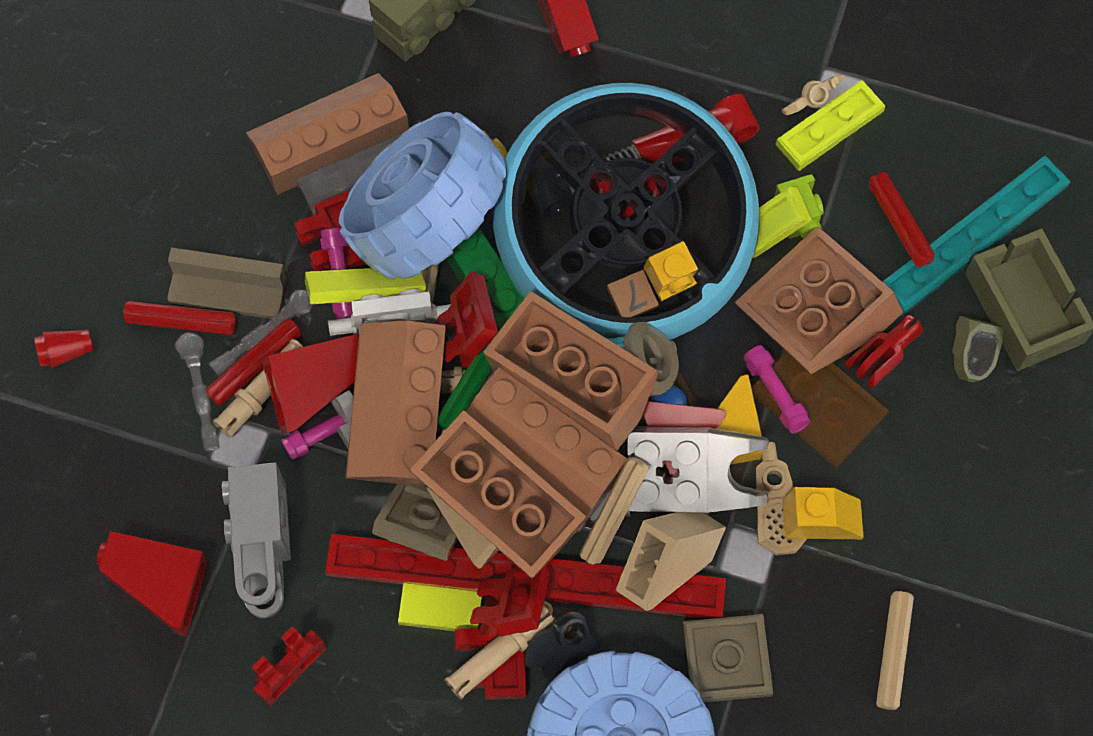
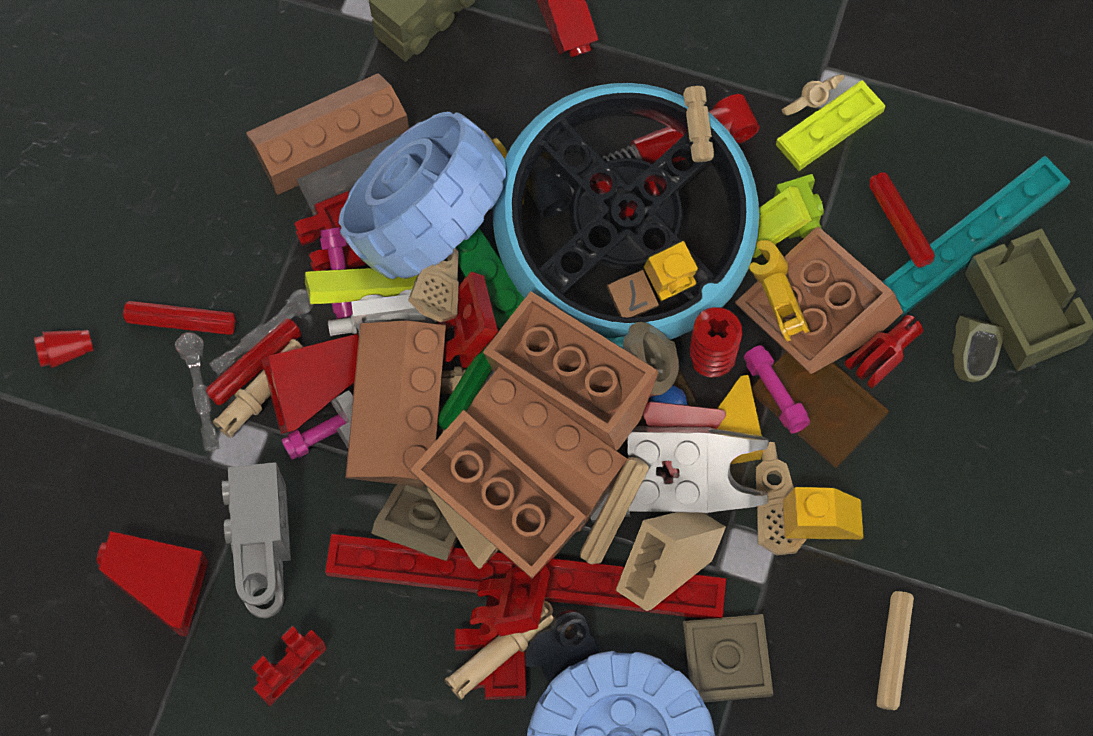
dark tan panel [167,248,287,319] -> none
neon yellow tile [398,583,483,631] -> none
none -> tan piece [408,248,459,322]
none -> tan axle [684,86,714,162]
none -> red piece [689,307,742,378]
none -> yellow piece [749,240,810,342]

